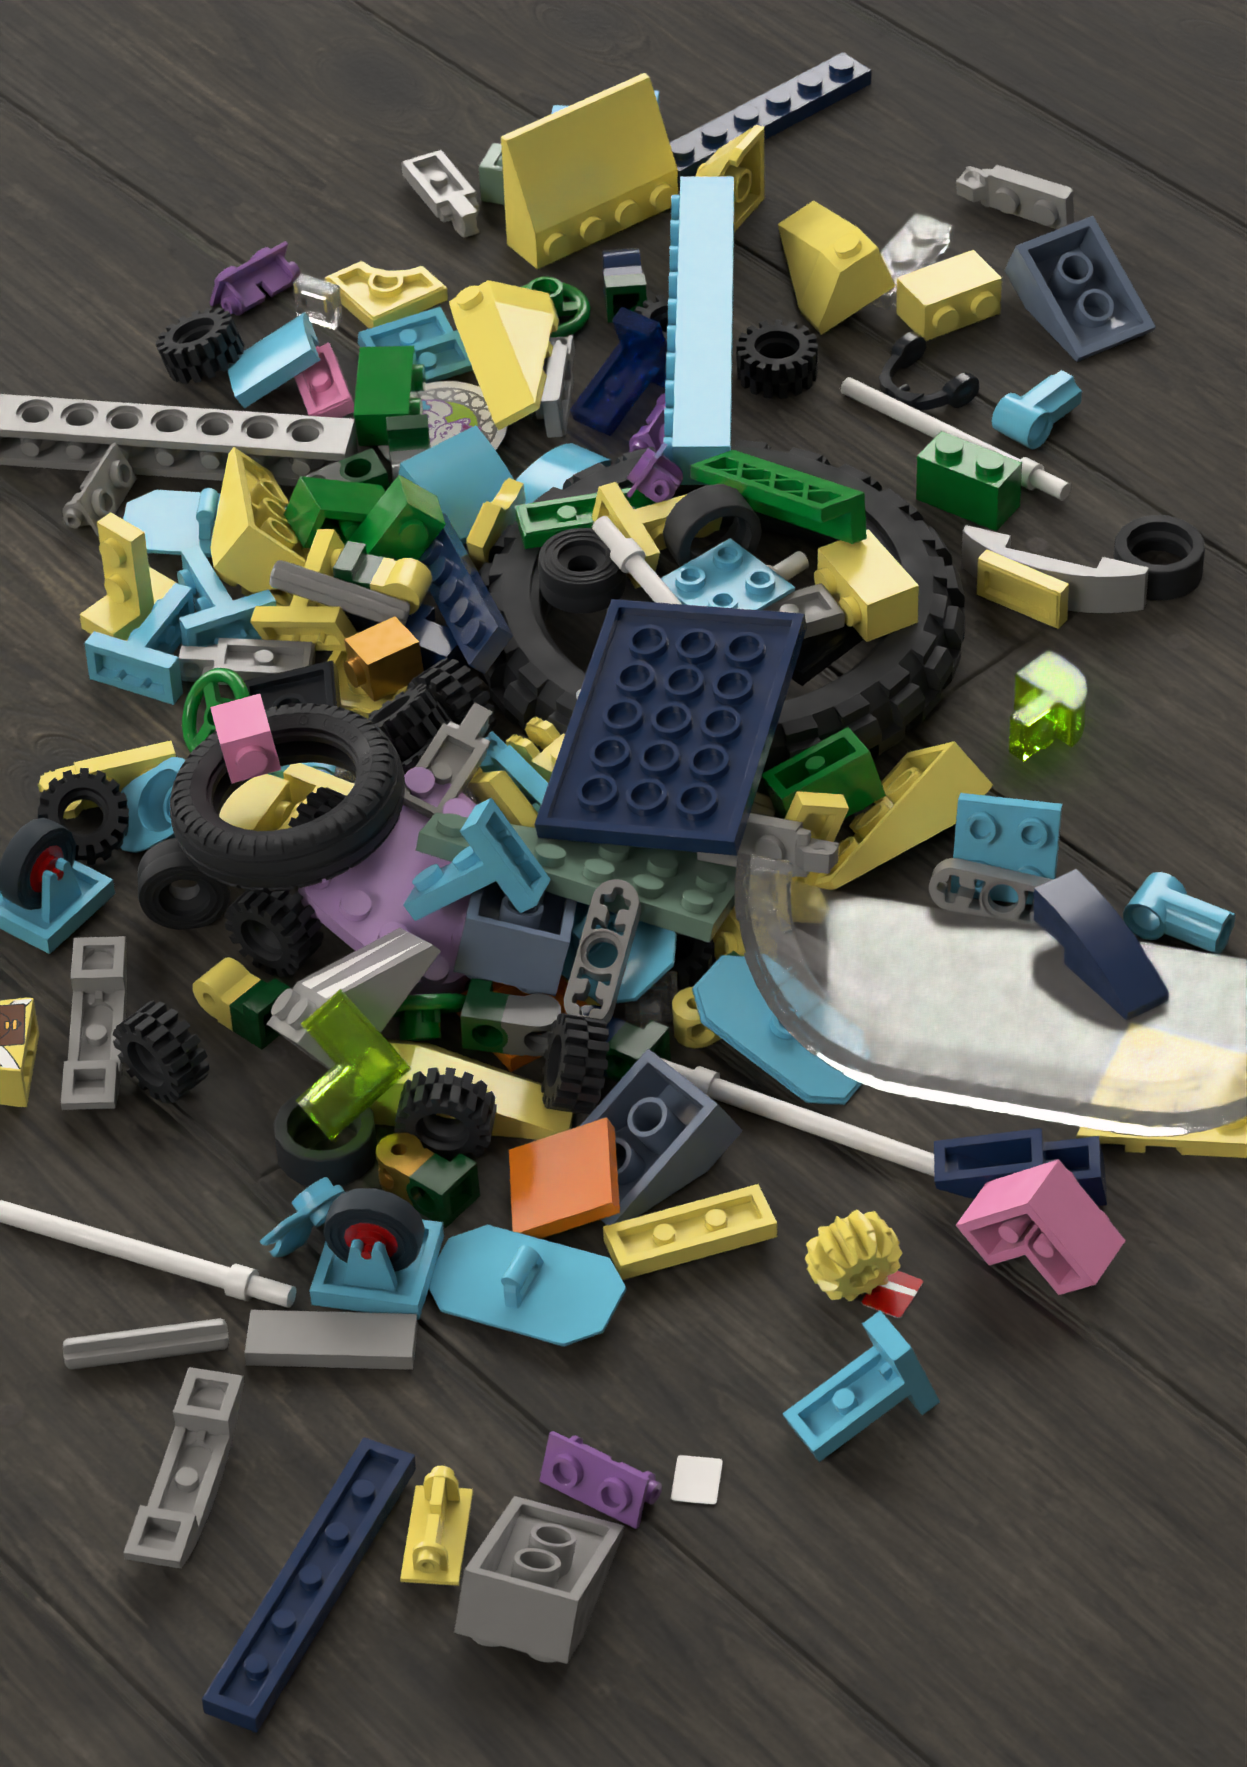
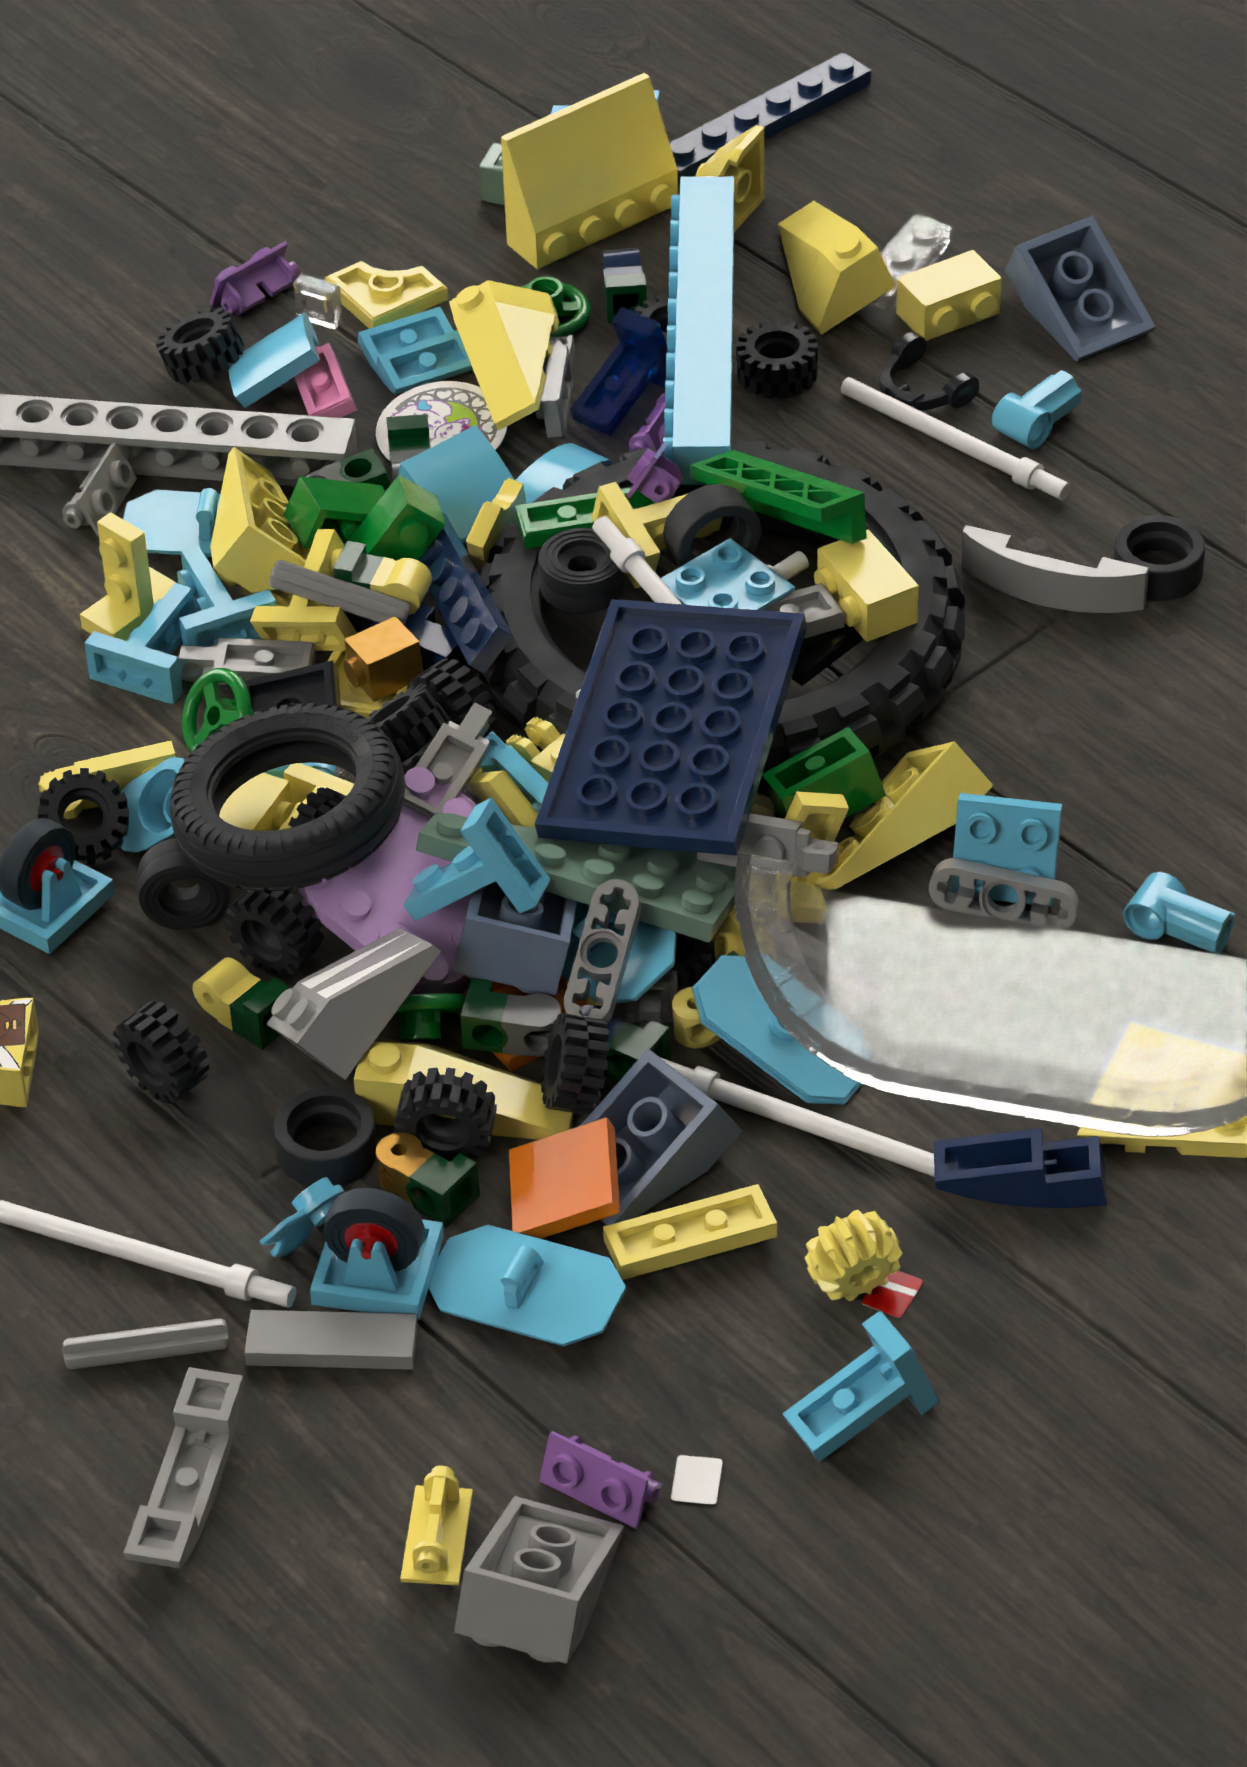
light grey slope [61,936,127,1110] -> none
dark blue plate [202,1437,416,1733] -> none
bright pink brick [210,694,281,784] -> none
clear neon green brick [295,988,412,1141] -> none
green brick [353,346,426,446] -> none
light grey hinge [401,150,479,238] -> none
green brick [916,431,1022,531] -> none
light grey hinge [956,165,1074,229] -> none
bright pink brick [956,1159,1126,1295] -> none
light yellow tile [977,549,1069,629] -> none
clear neon green brick [1009,650,1087,762] -> none
dark blue slope [1034,869,1170,1021] -> none

